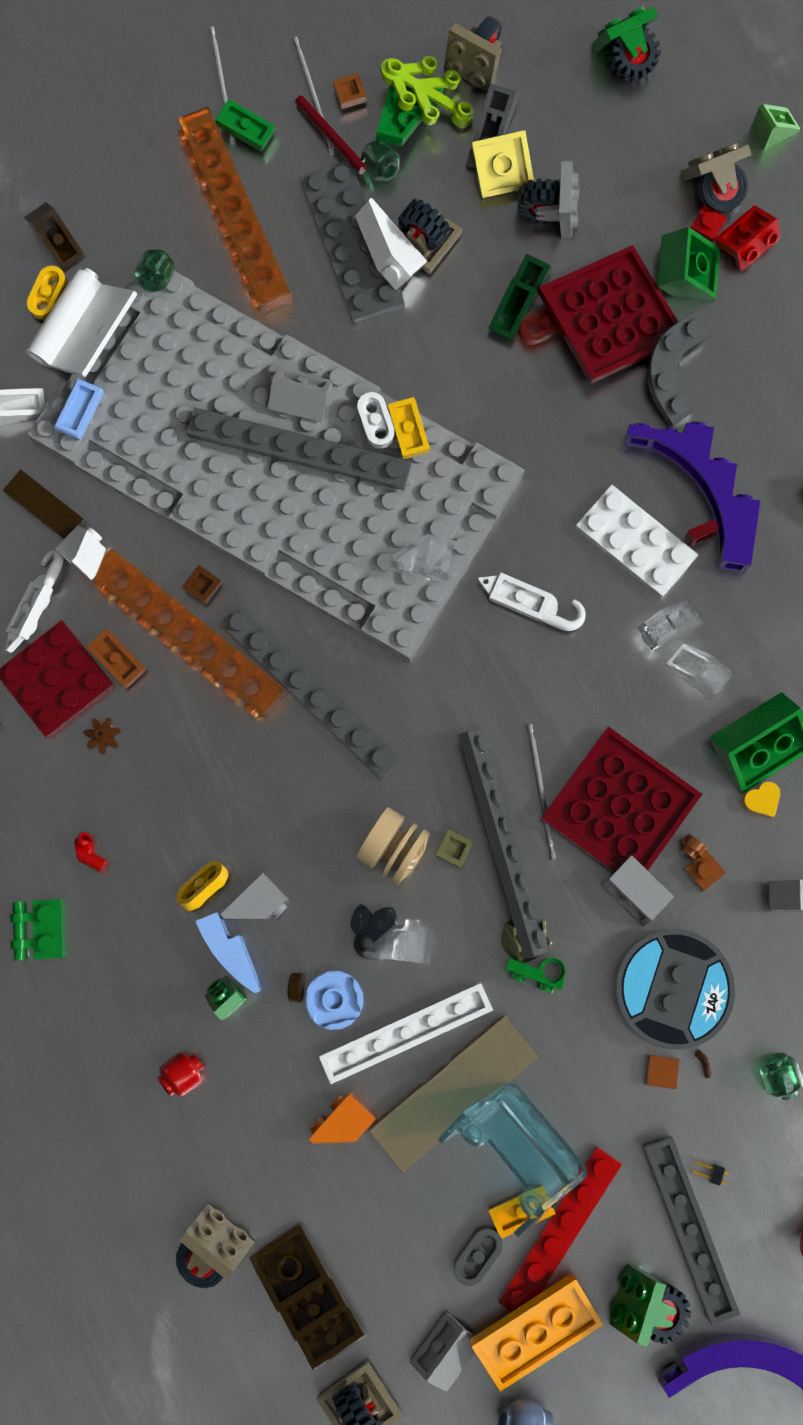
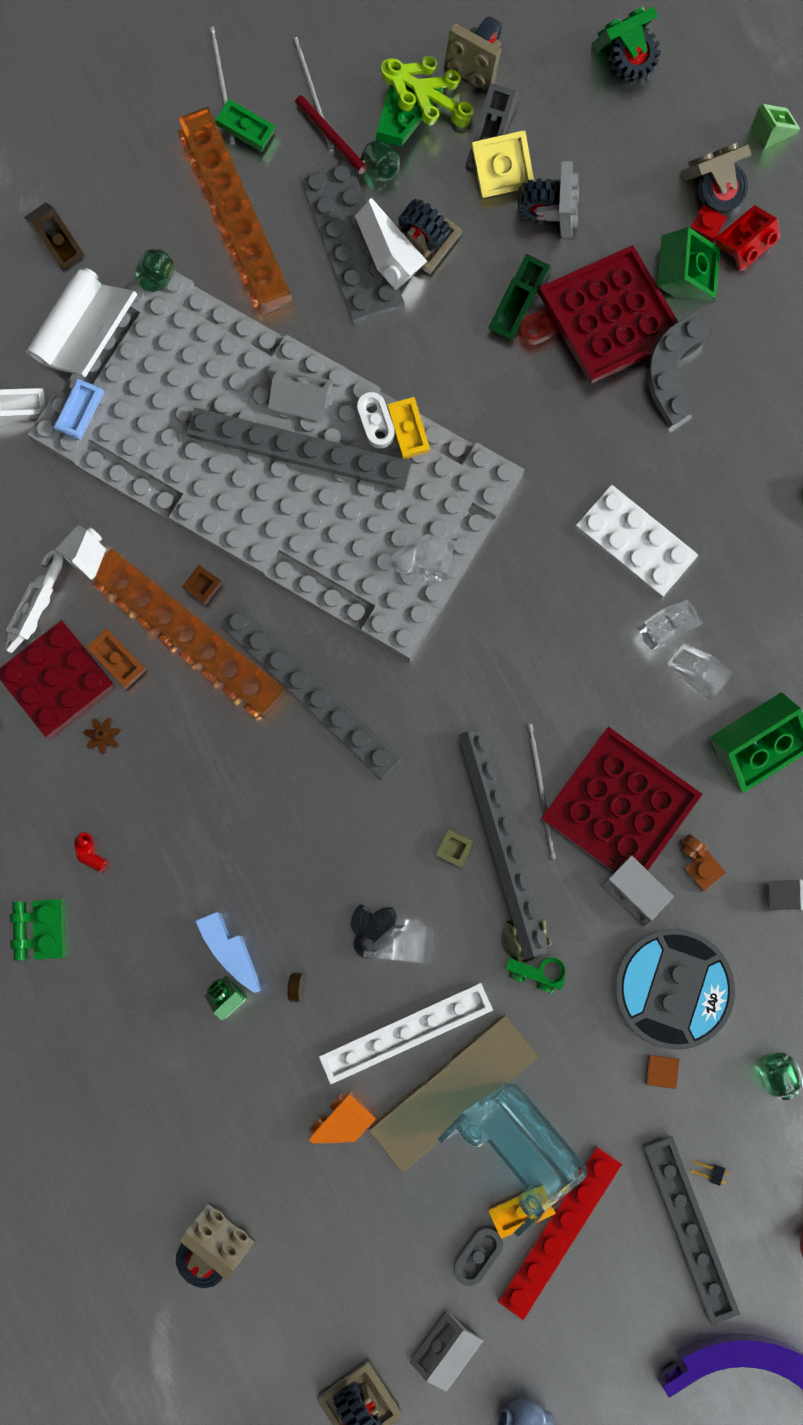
dark brown tile [3,469,86,539] -> none
yellow plate [27,266,67,320] -> none
red head [157,1052,203,1097] -> none
yellow plate [176,860,228,911] -> none
light grey slope [220,873,289,920] -> none
dark brown slope [249,1224,366,1370] -> none
light blue tile [305,971,363,1030] -> none
dark orange plate [333,73,367,109] -> none
tan wheel [356,807,430,885] -> none
light orange plate [469,1273,603,1392] -> none
white plate [478,573,586,631] -> none
green plate [609,1264,691,1347] -> none
dark purple arch [624,421,761,572] -> none
dark red tile [684,519,719,546] -> none
reddish brown leg [695,1049,713,1078] -> none
yellow tile [743,782,780,818] -> none

